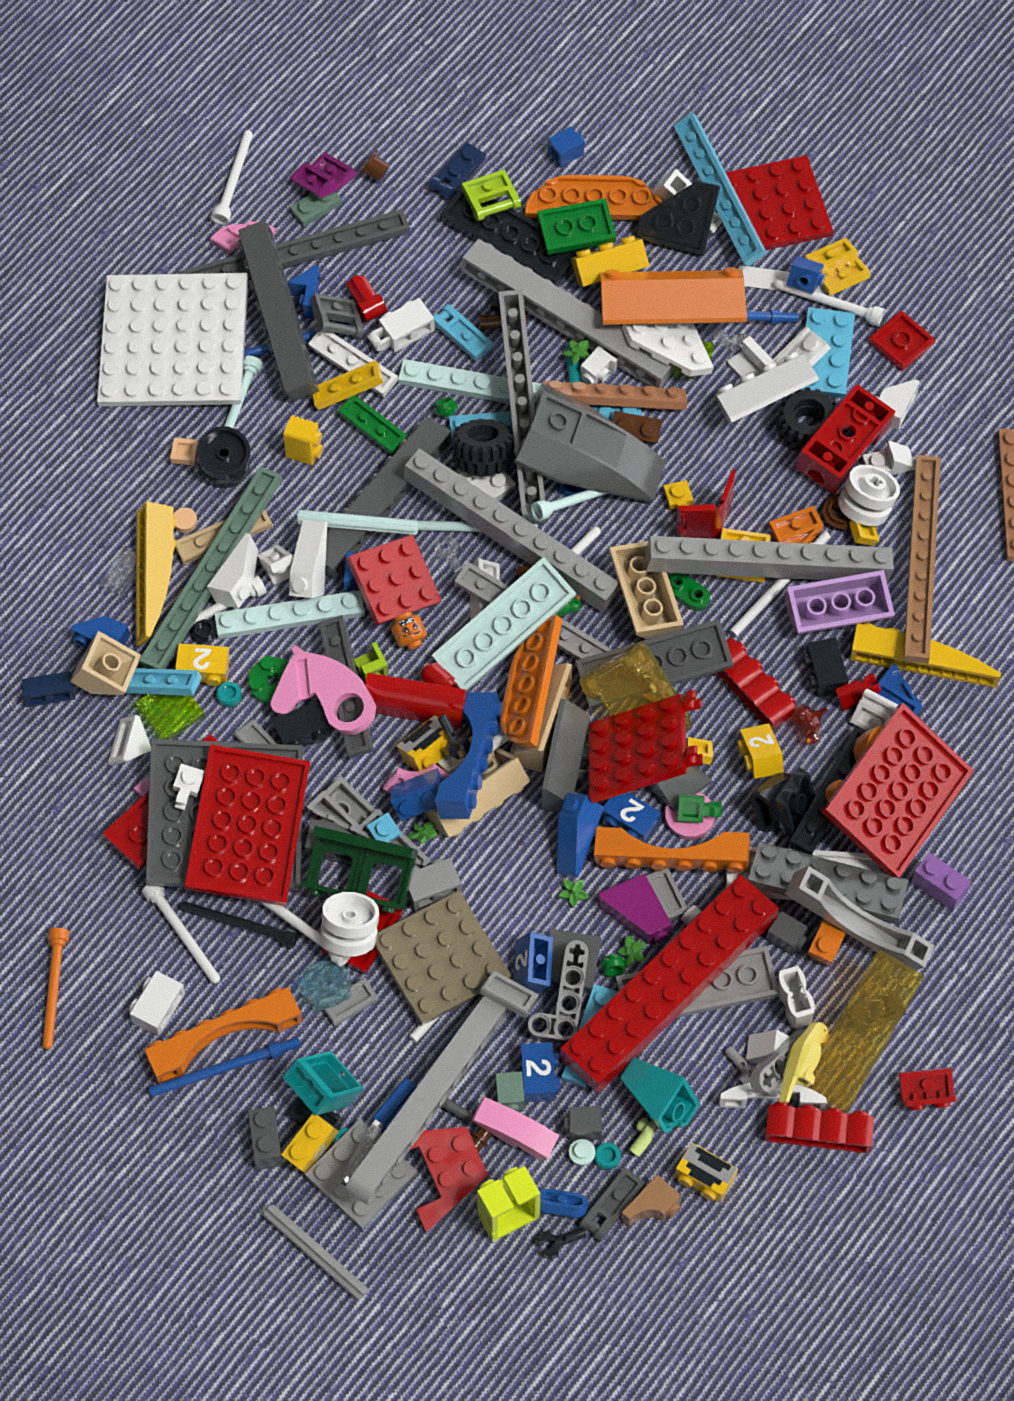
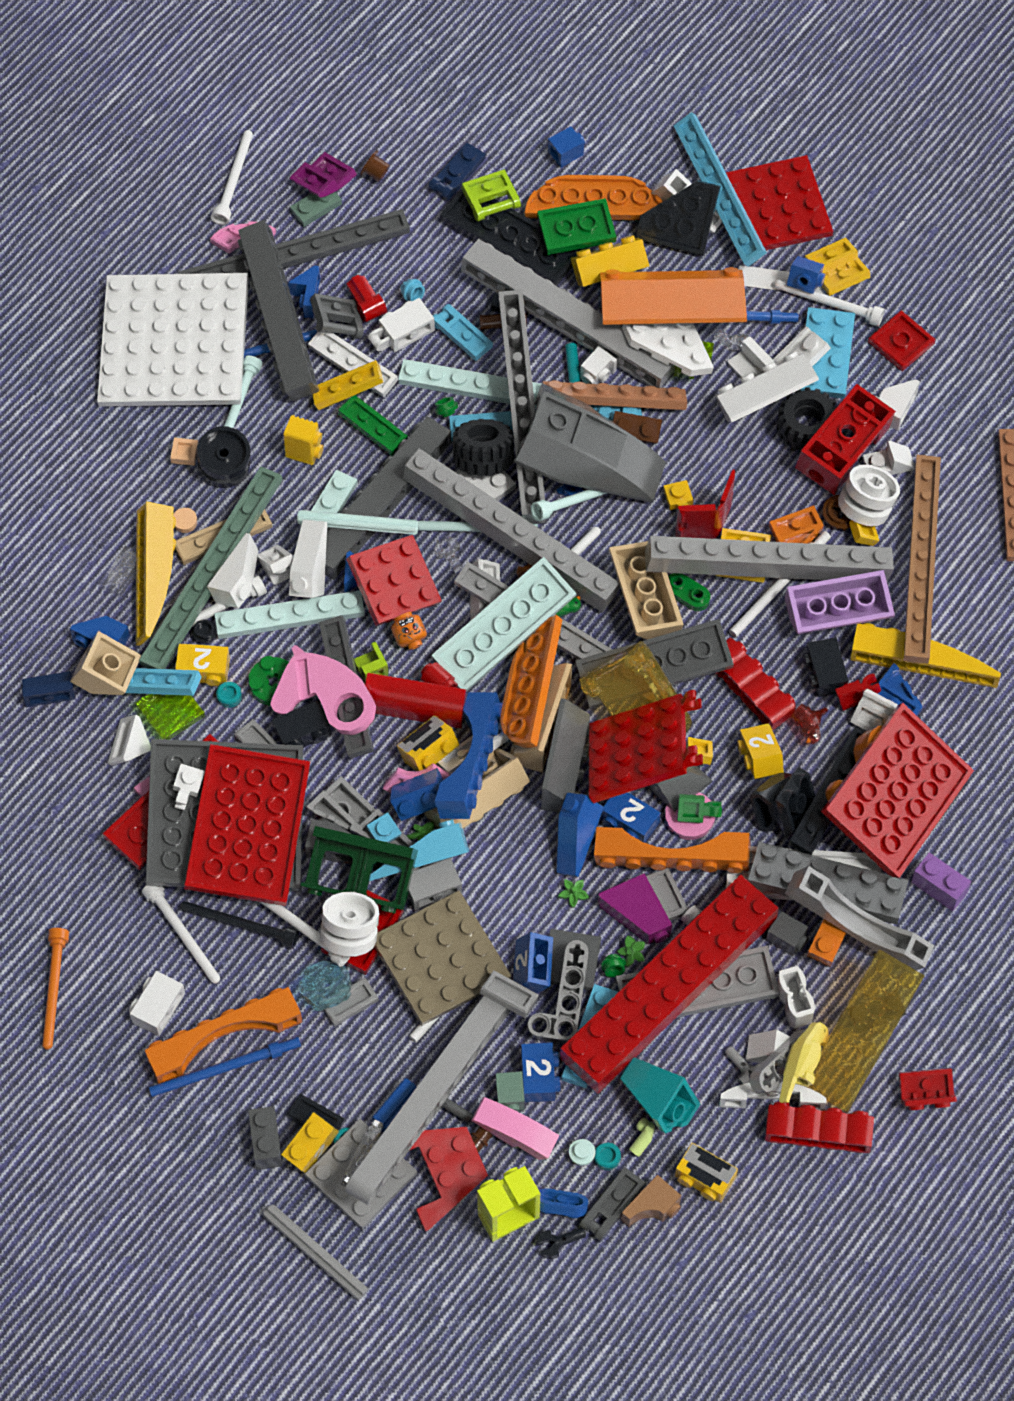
teal window [282,1051,364,1116] -> none
black bar [438,714,470,760] -> none
bright green plant [562,340,590,365] -> none
dark grey brick [564,1106,602,1141] -> none
none -> light aqua plate [311,470,358,528]
none -> medium azure slope [370,819,469,881]
none -> medium azure plate [400,279,425,301]

